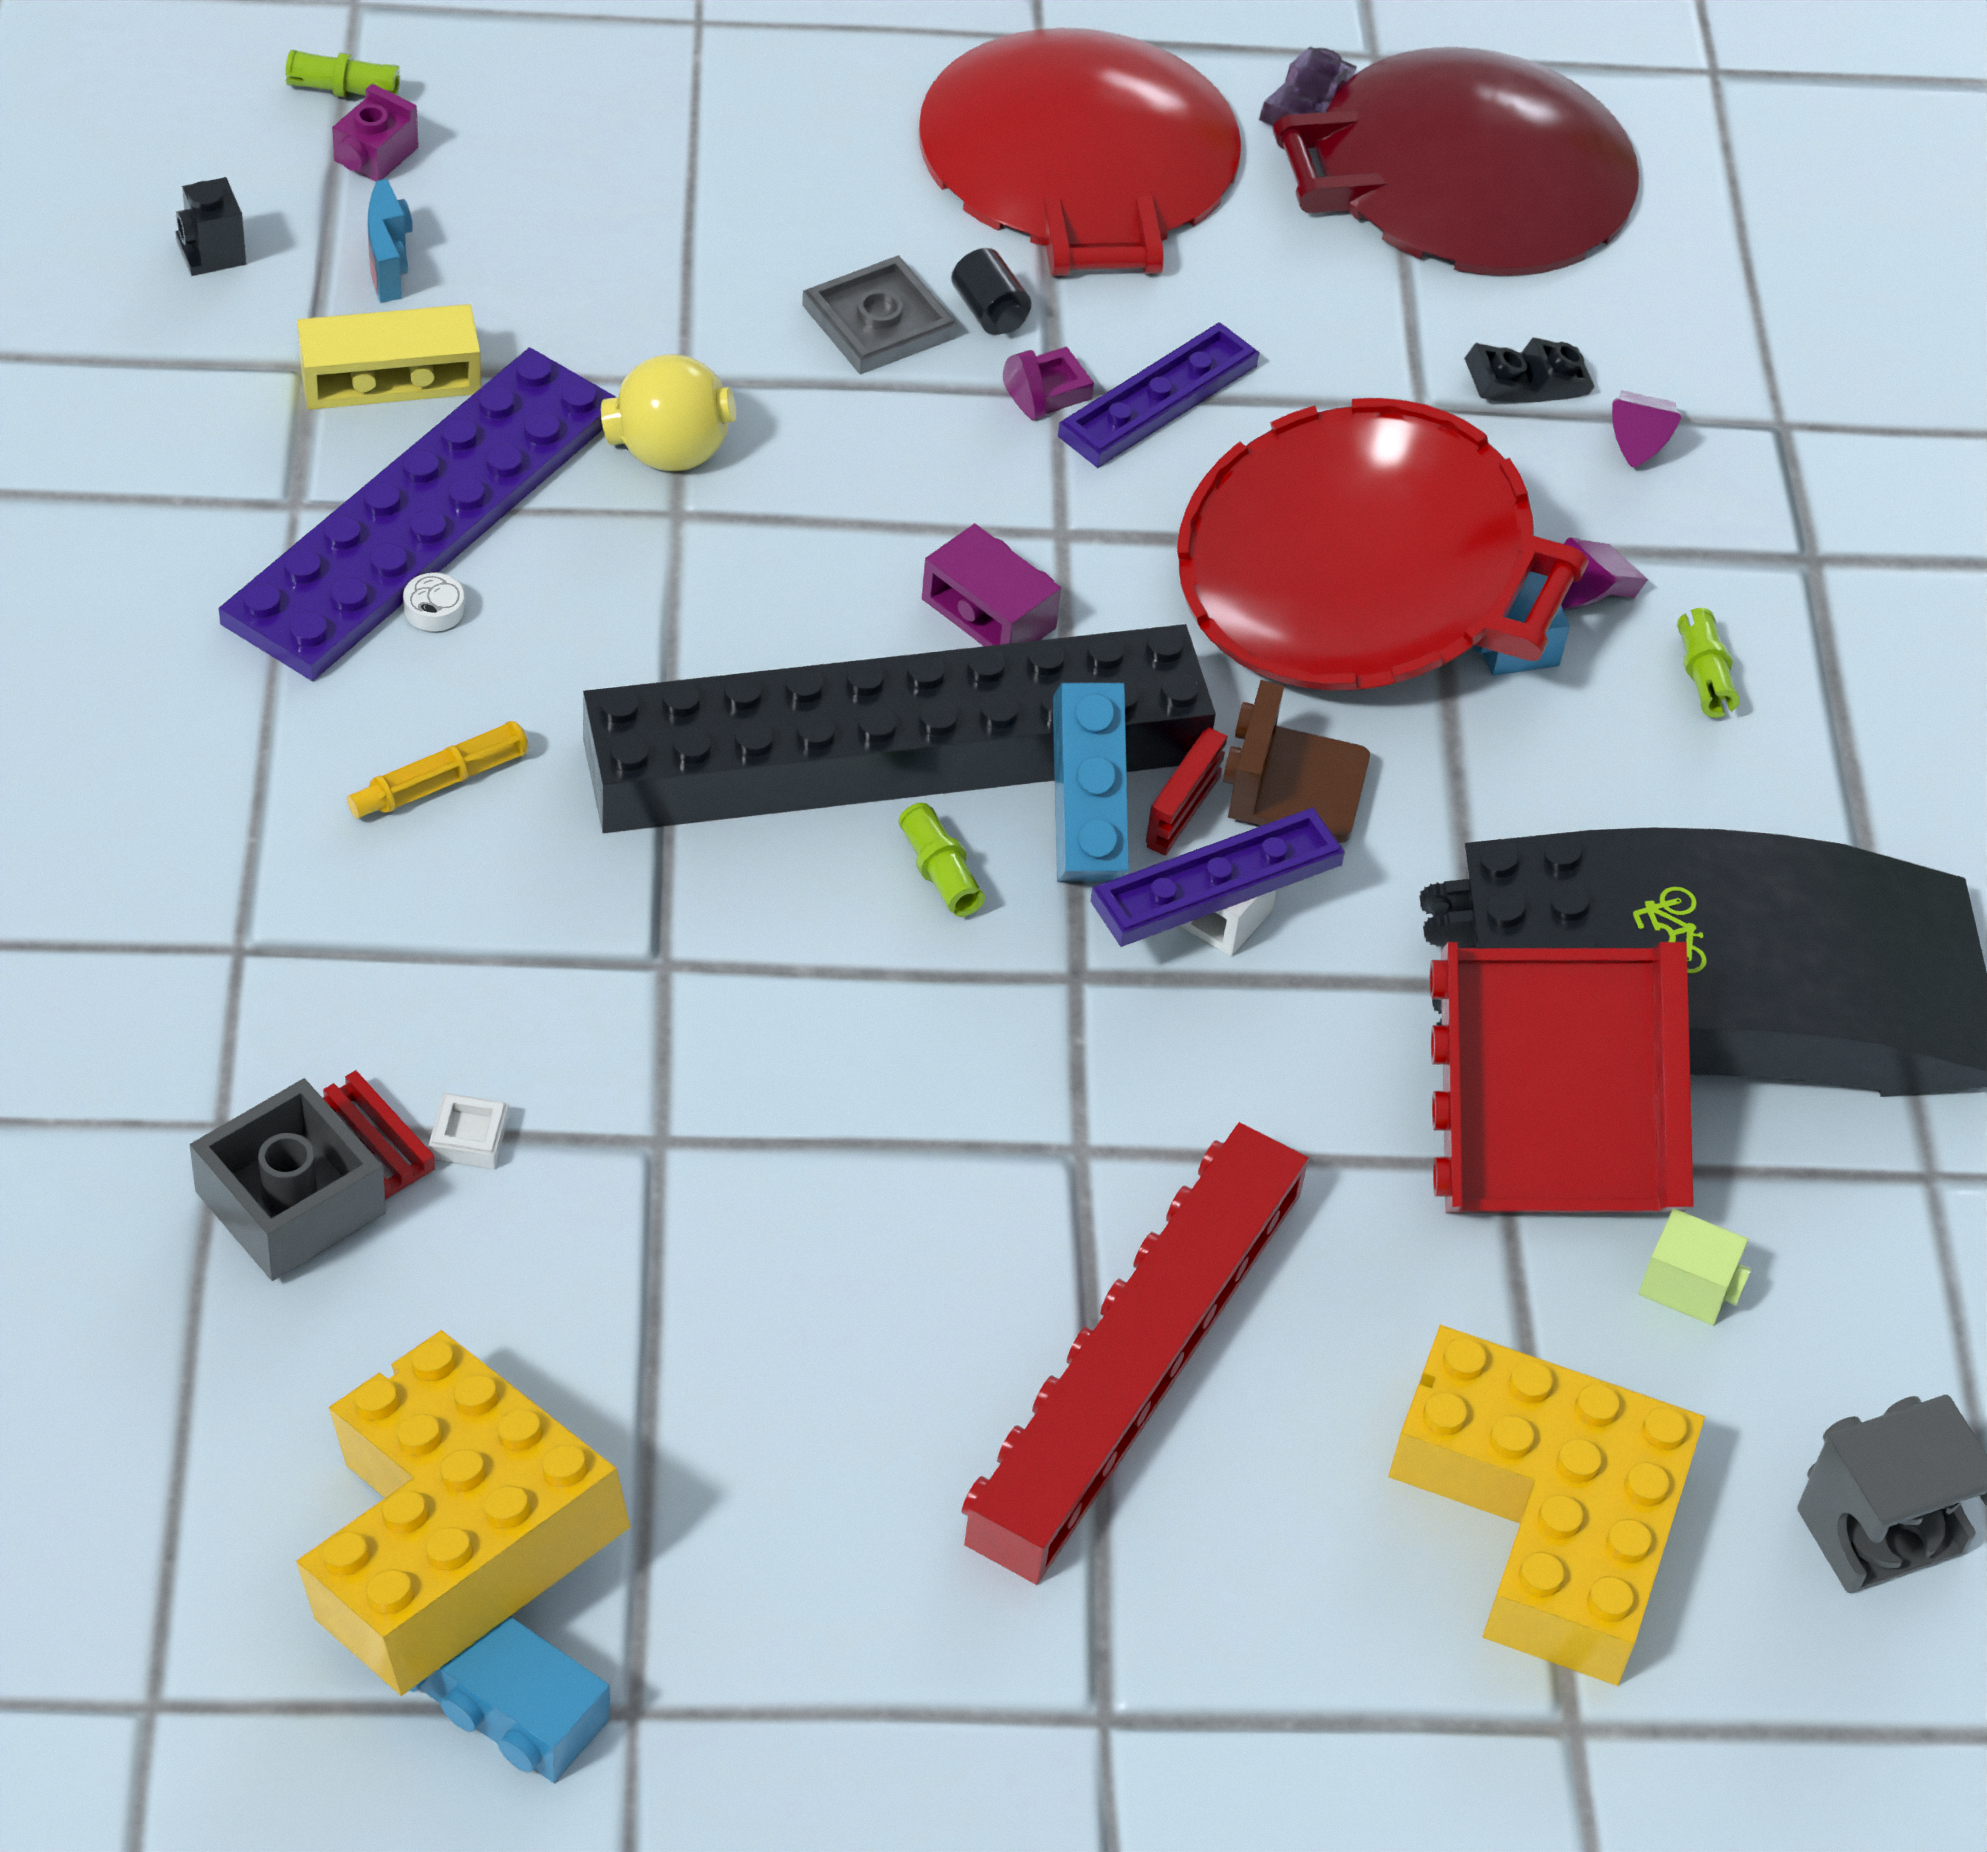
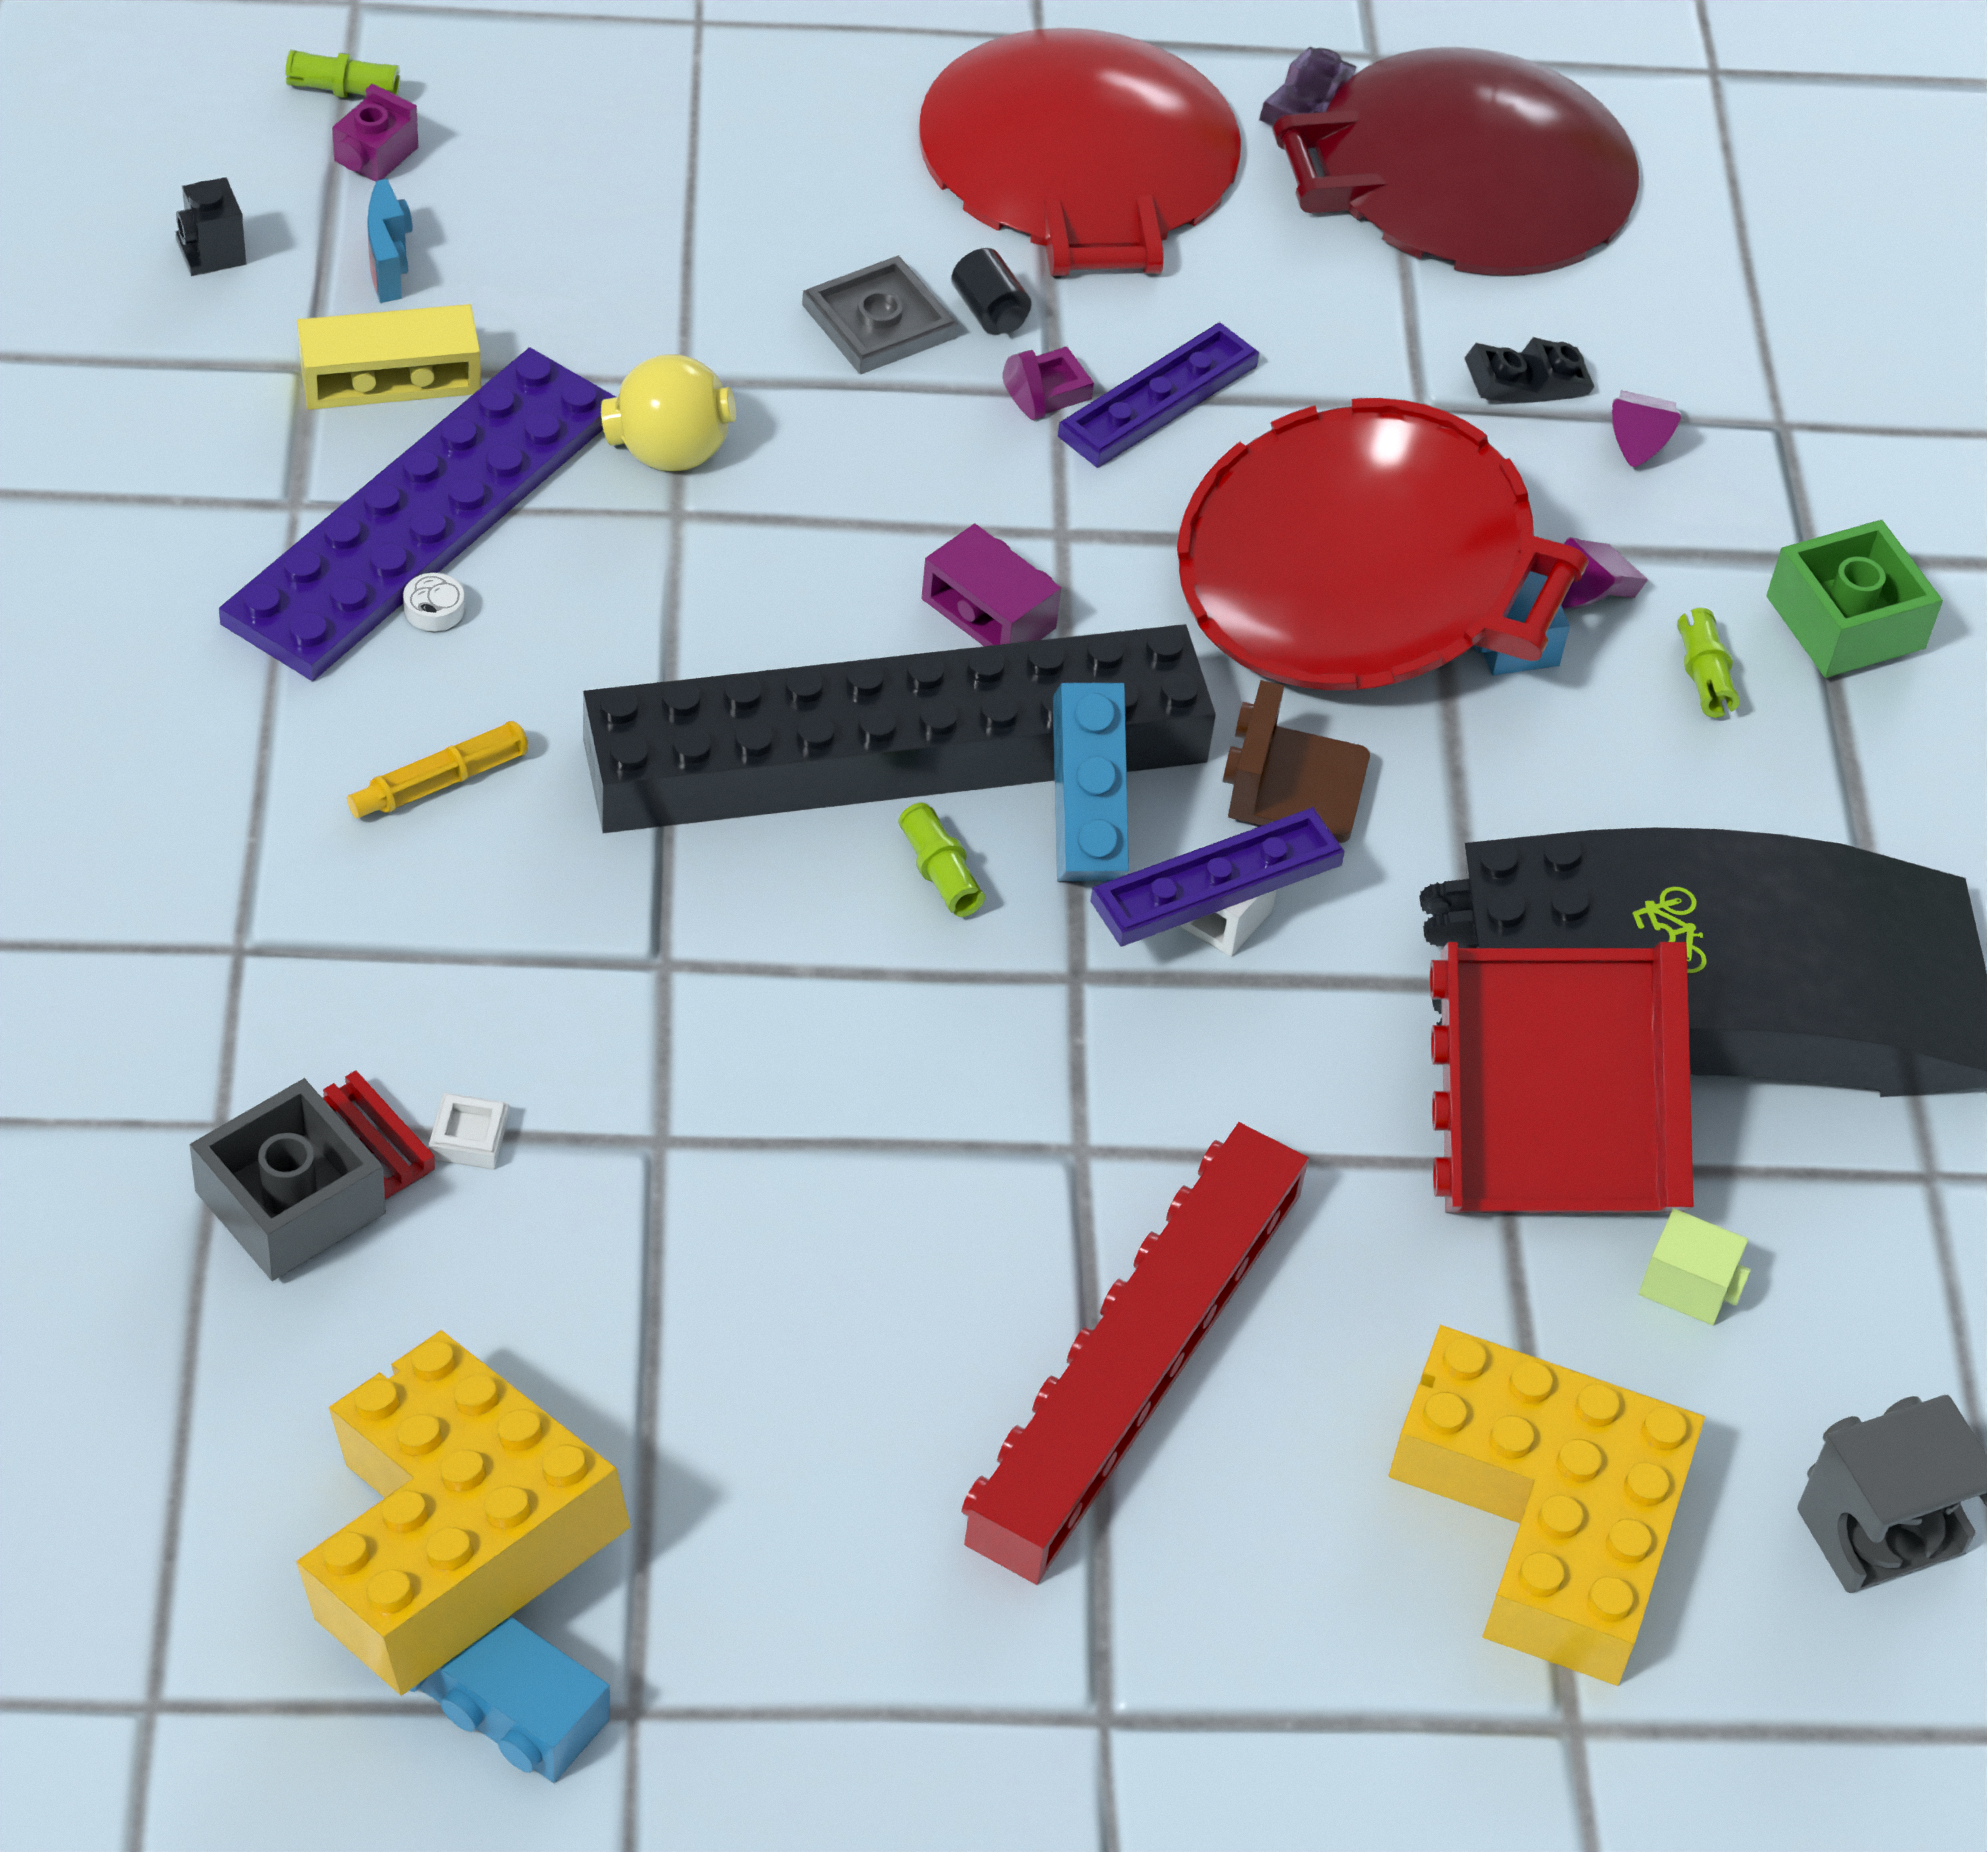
red tile [1145,727,1228,856] -> none
none -> bright green brick [1766,519,1943,678]

